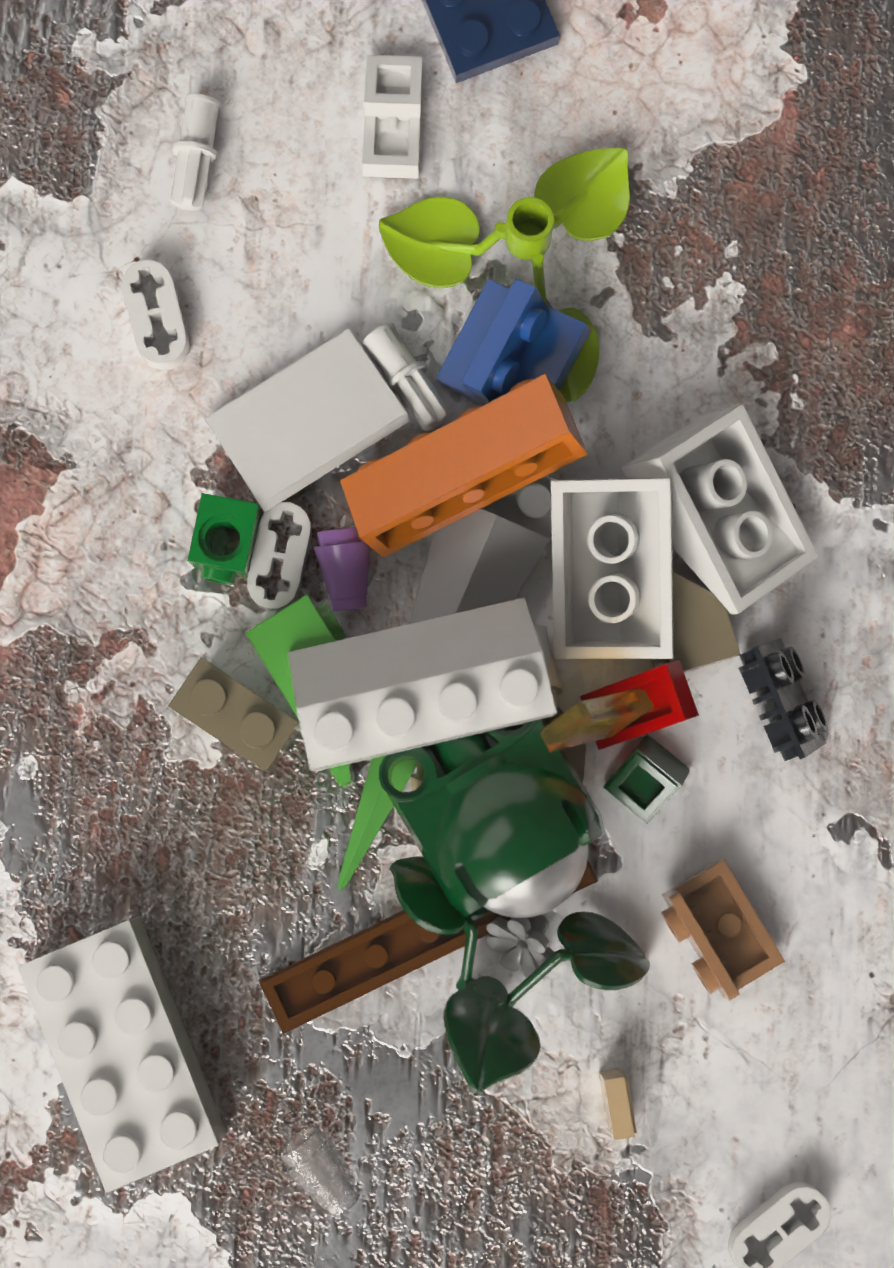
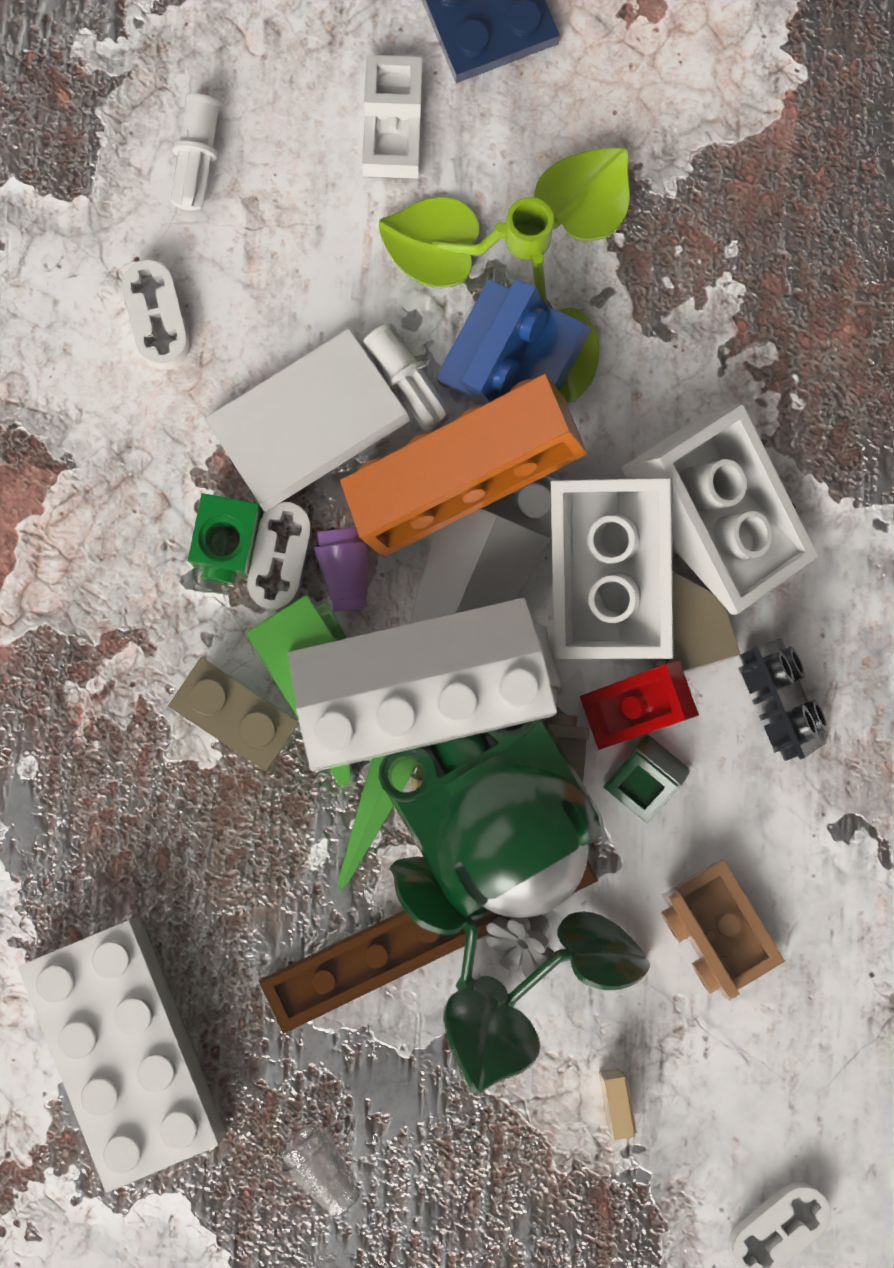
clear yellow tile [540,689,654,752] -> none

